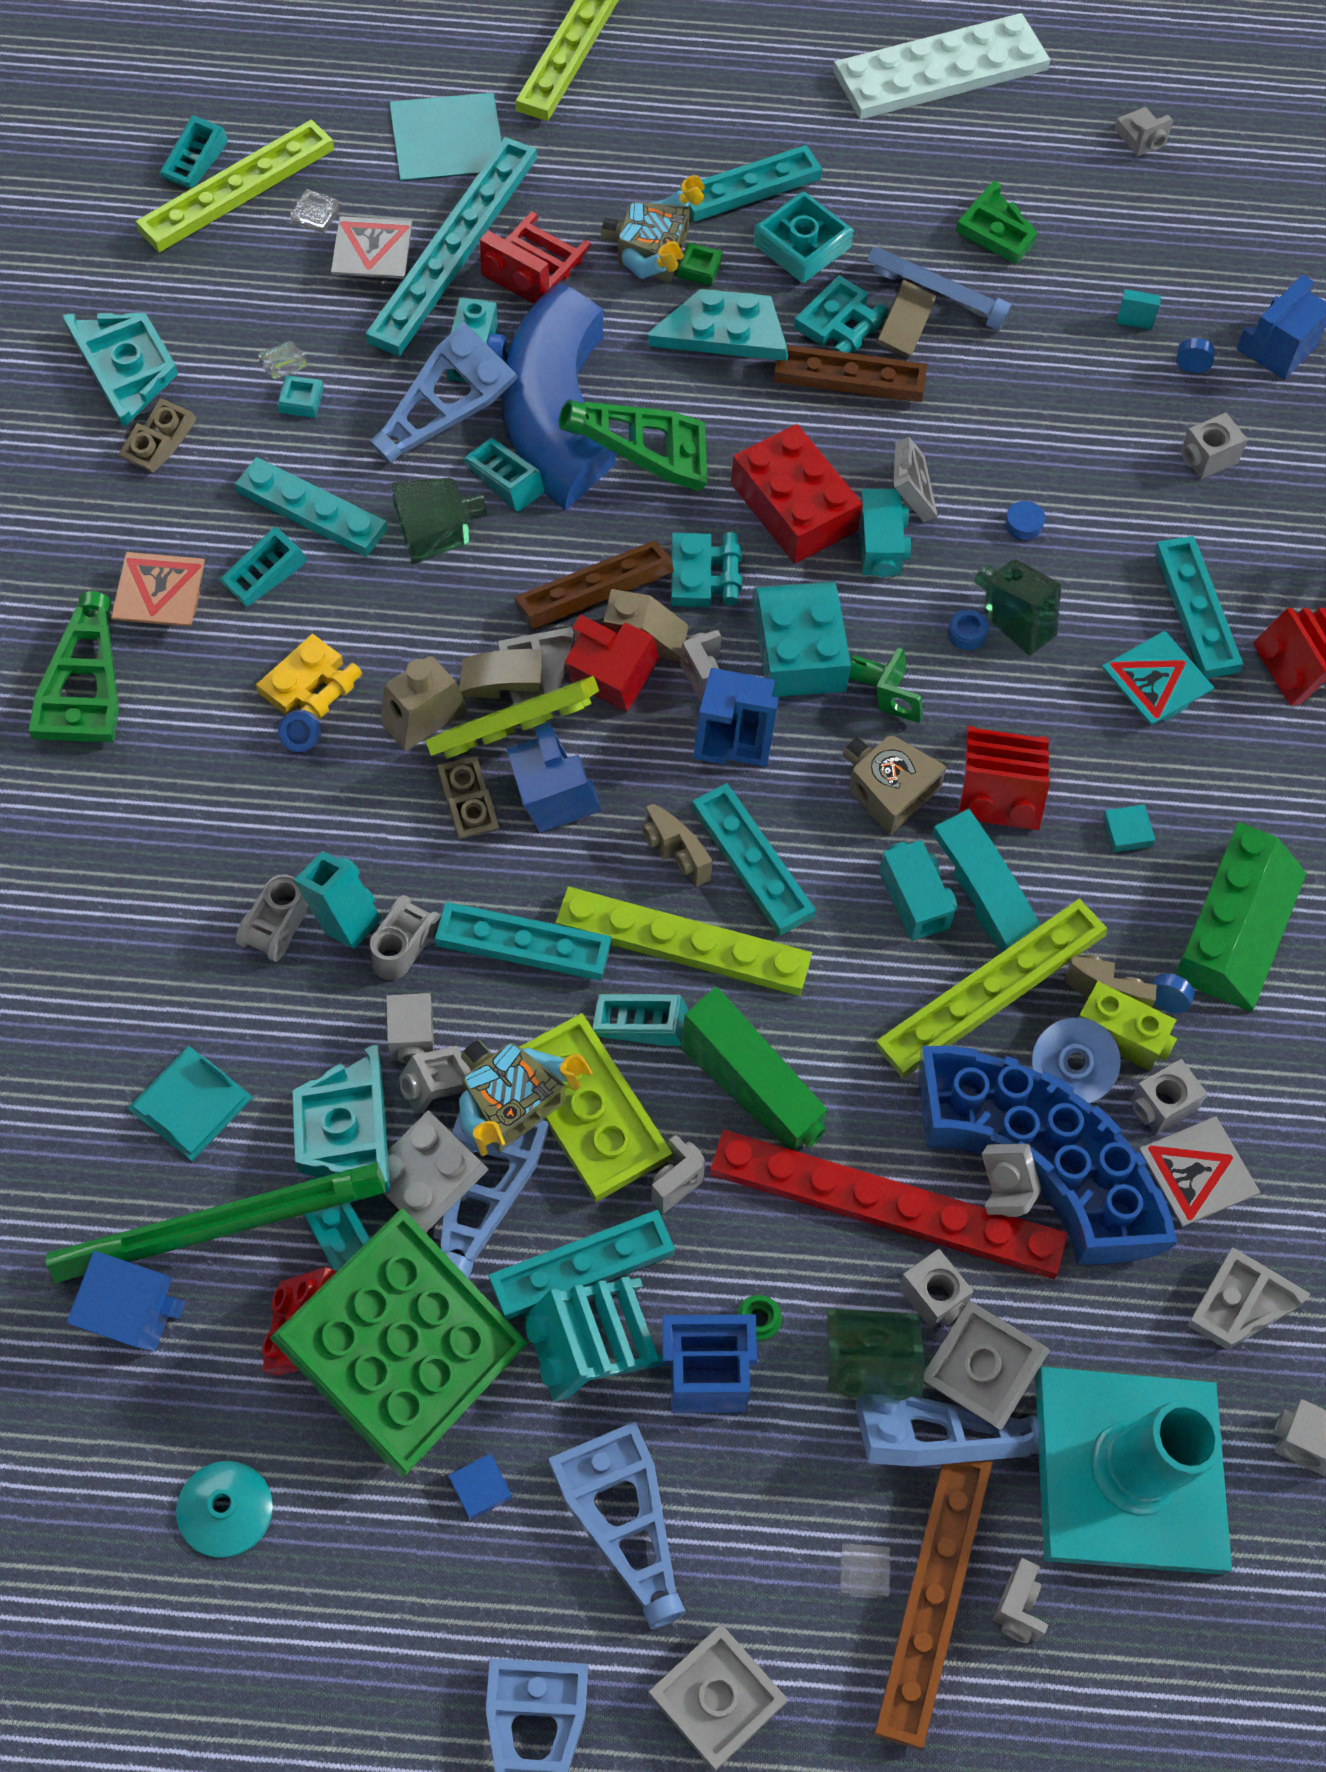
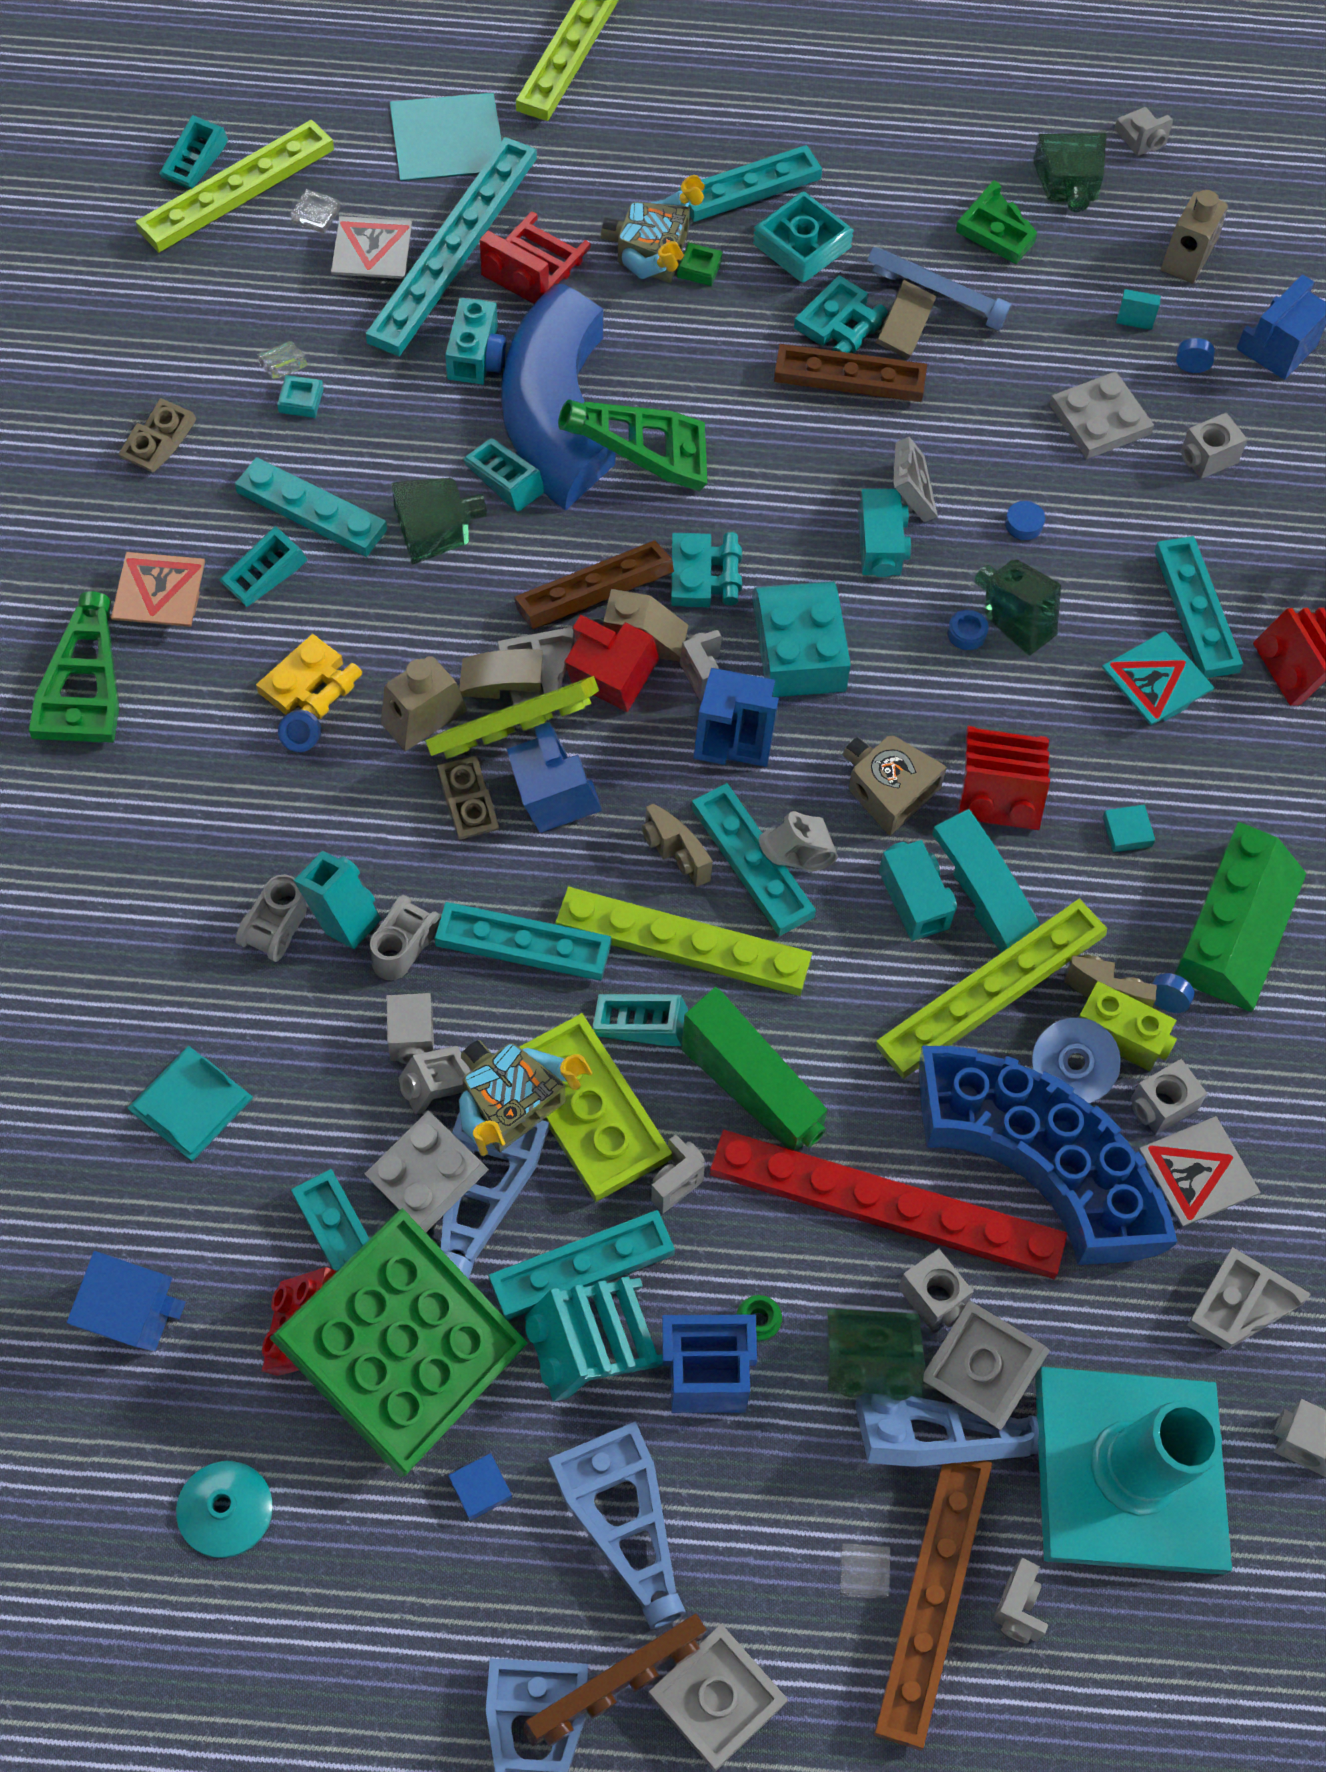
green piece [46,1162,385,1283] -> none
teal wing [62,313,178,427] -> none
teal wing [292,1045,390,1192] -> none
medium blue plate [369,322,517,464] -> none
teal wing [648,289,788,361] -> none
red brick [731,424,863,564] -> none
light aqua plate [833,13,1050,120] -> none
green bracket [849,647,923,723] -> none
light grey bracket [982,1144,1042,1217] -> none
none -> reddish brown plate [523,1613,707,1747]
none -> light grey piece [759,811,838,872]
none -> clear green torso [1033,133,1106,213]
none -> light grey plate [1049,371,1154,459]
none -> dark tan torso [1161,190,1228,284]

